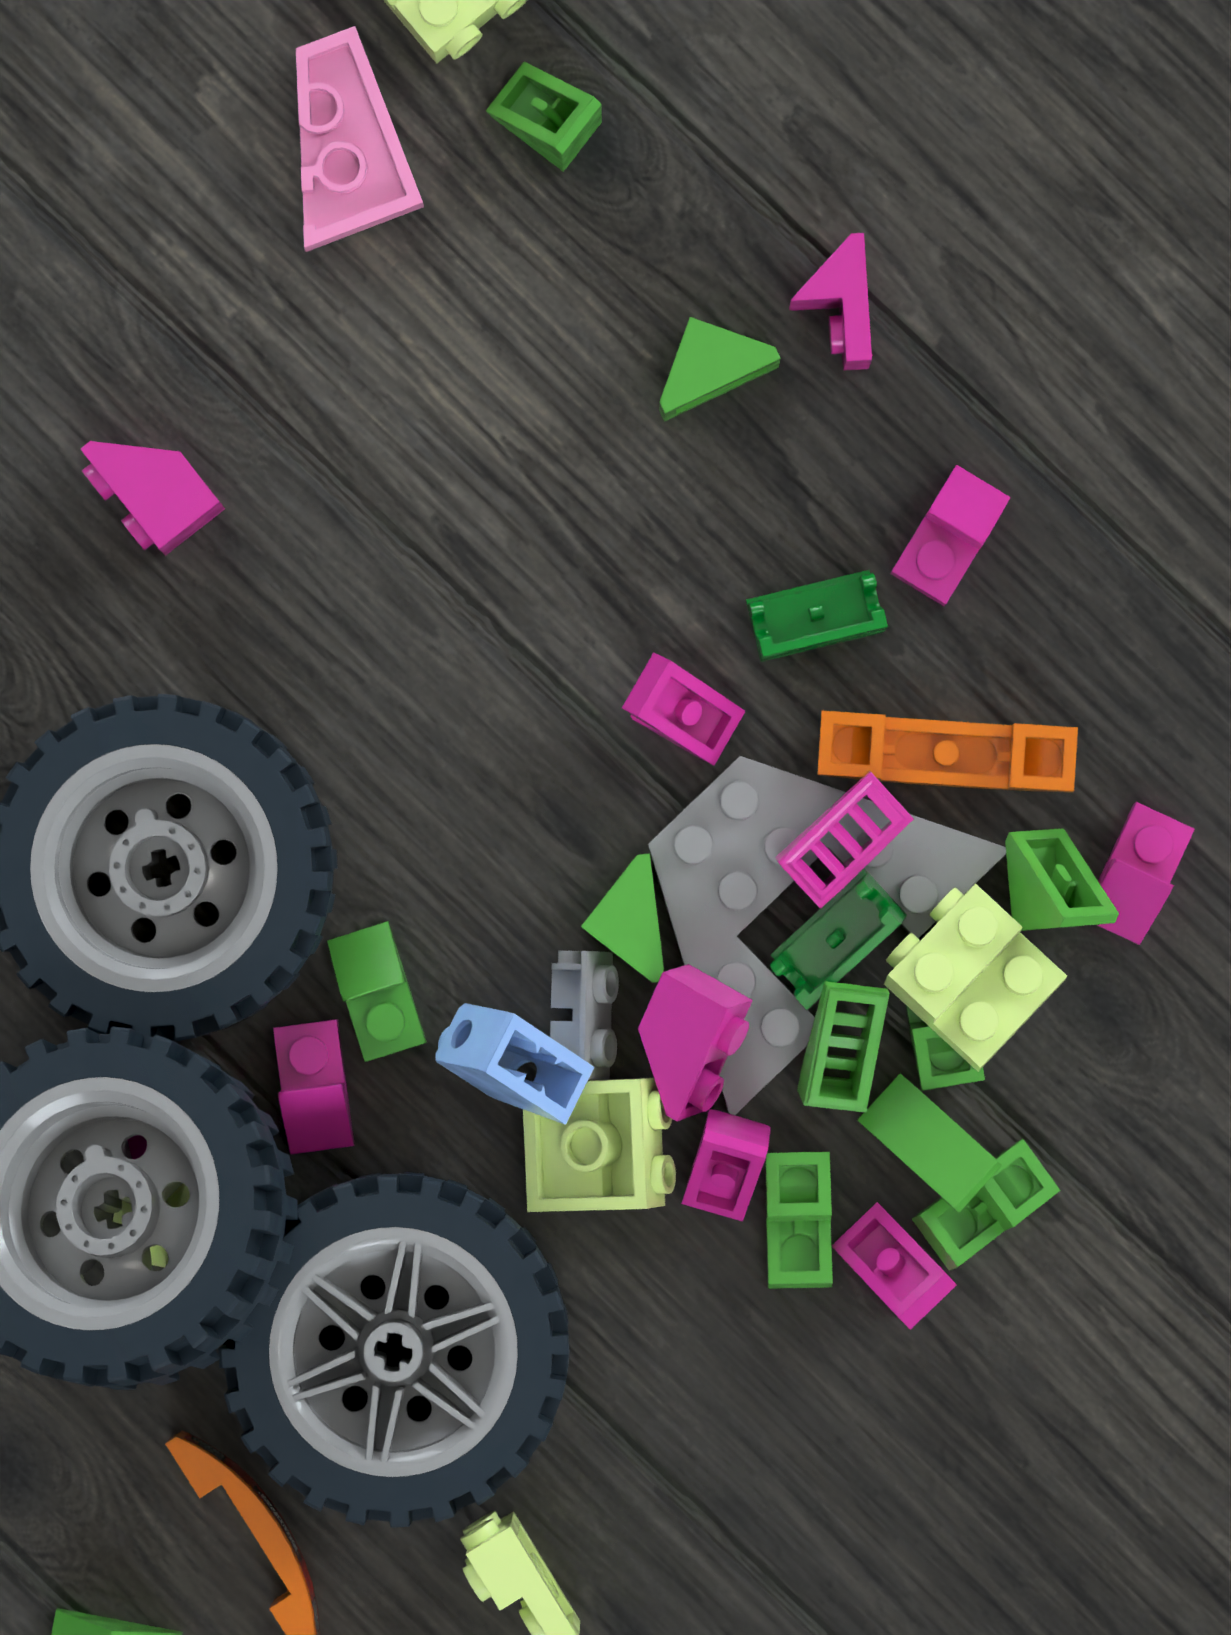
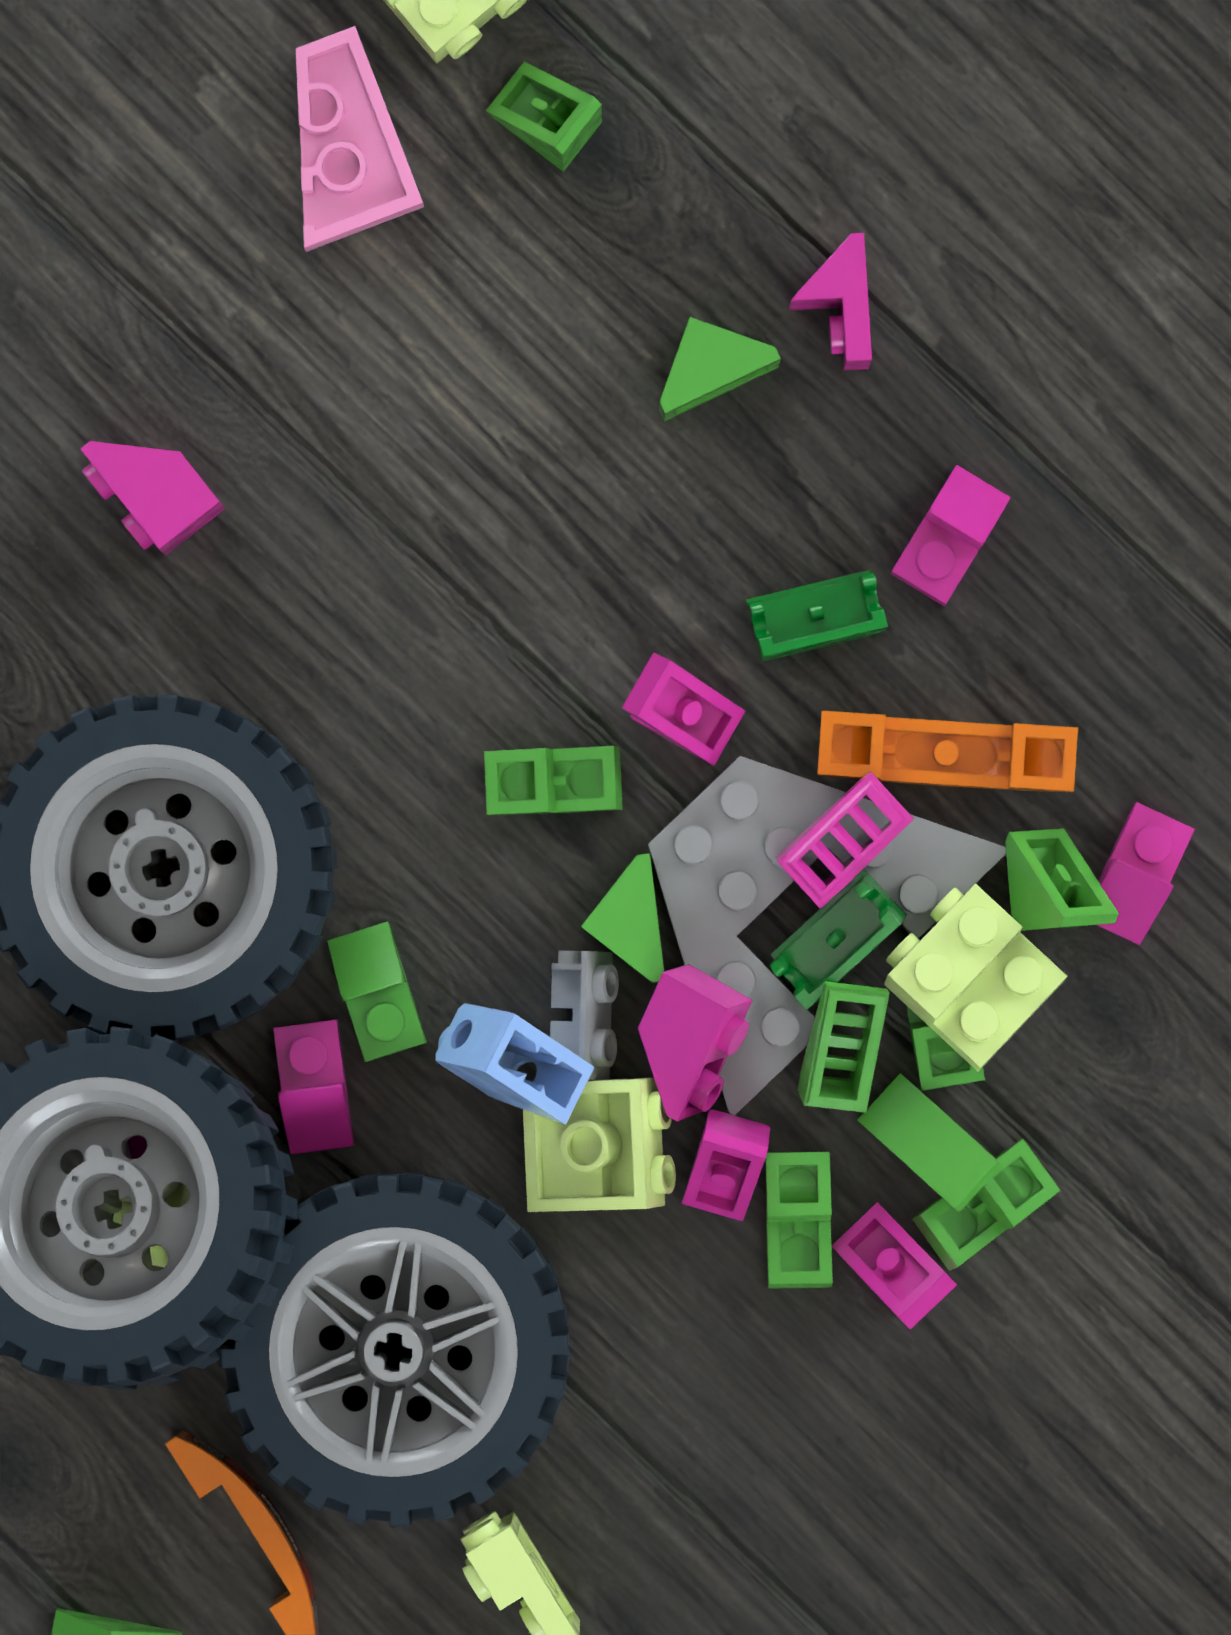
none -> bright green slope [484,746,623,815]

